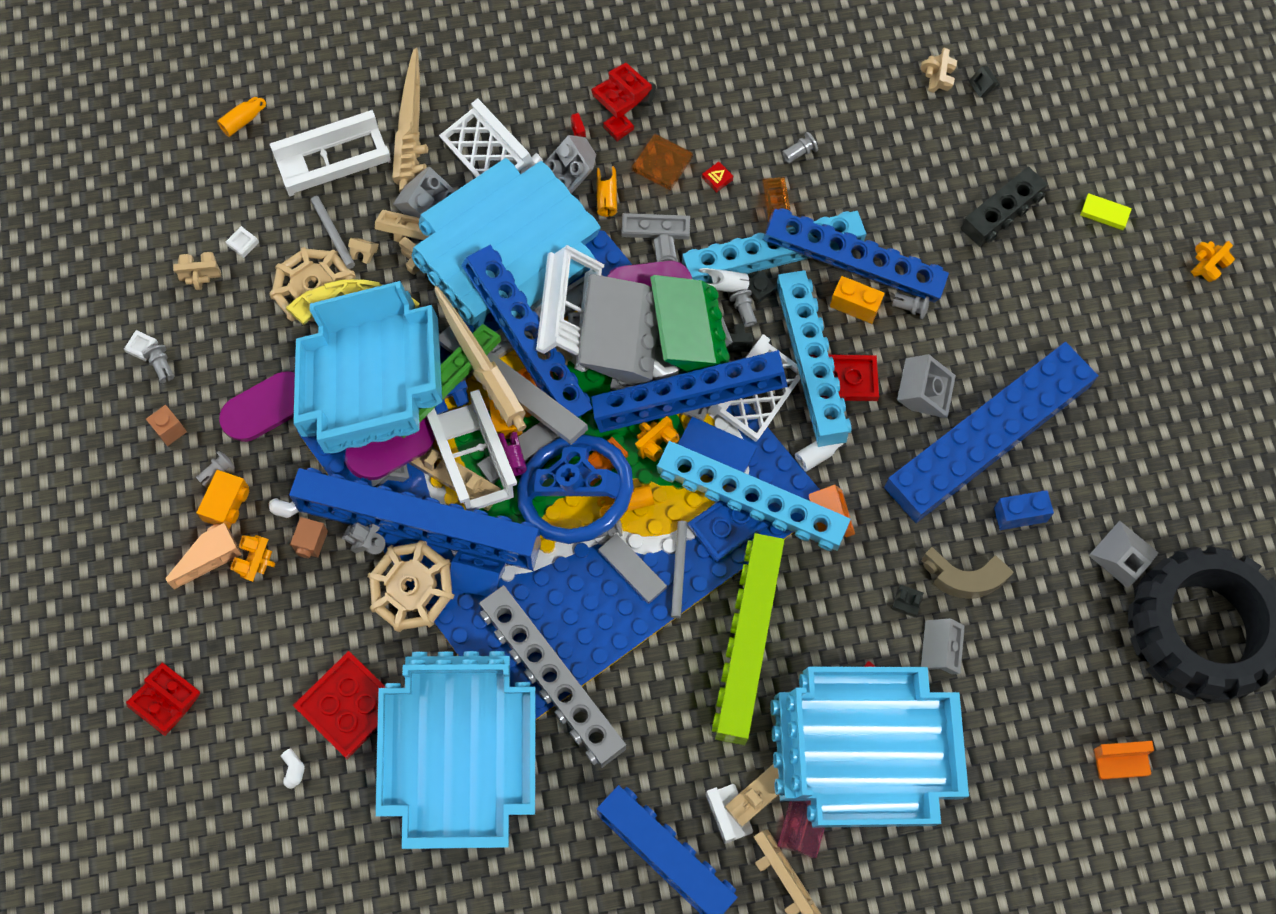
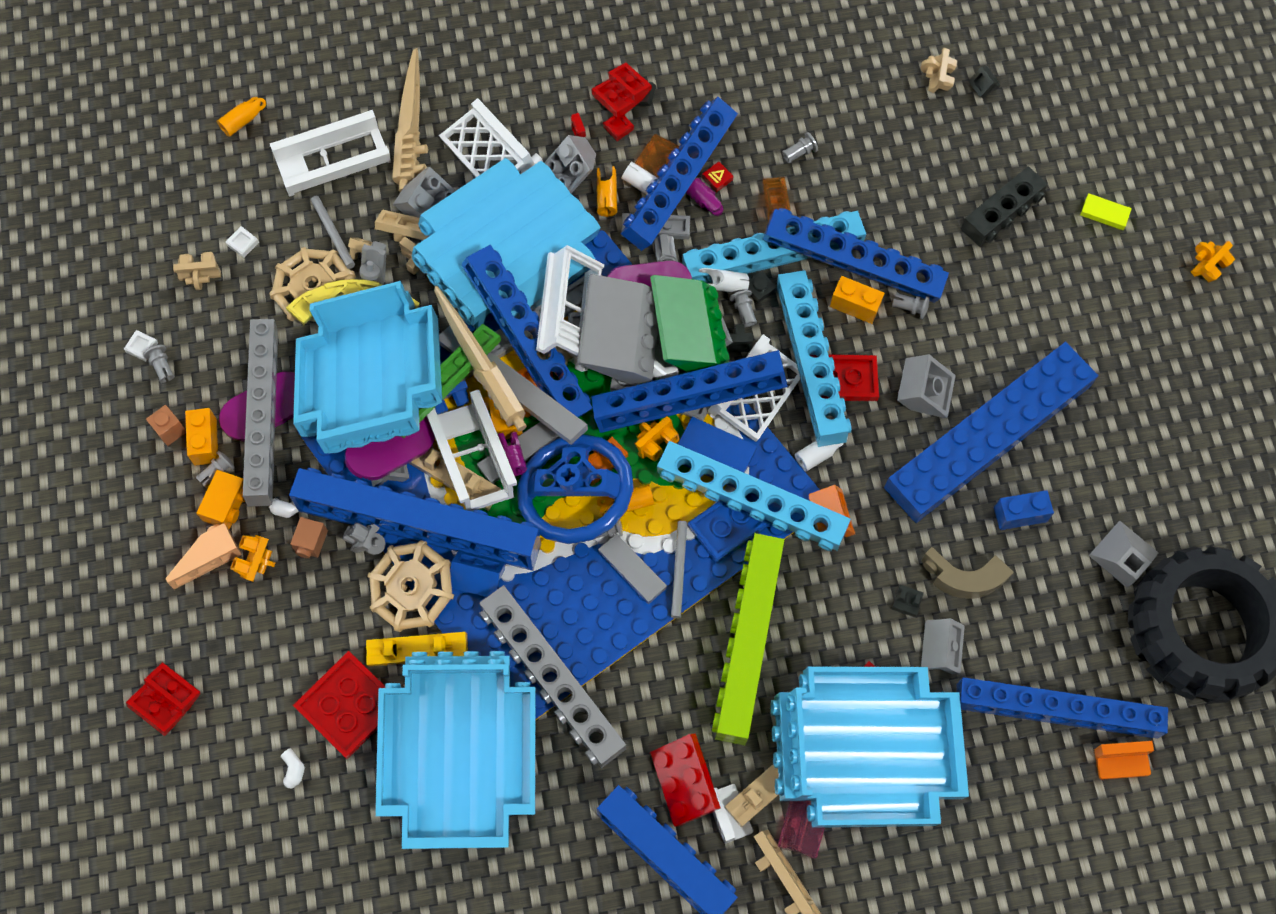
none -> light orange brick [185,408,218,466]
none -> light grey brick [243,319,278,507]
none -> light grey hips [359,241,386,285]
none -> yellow hinge [366,632,468,667]
none -> blue brick [621,97,738,251]
none -> white piece [621,161,670,195]
none -> red plate [650,733,721,827]
none -> magenta hinge [686,178,724,217]
none -> blue brick [956,677,1168,739]

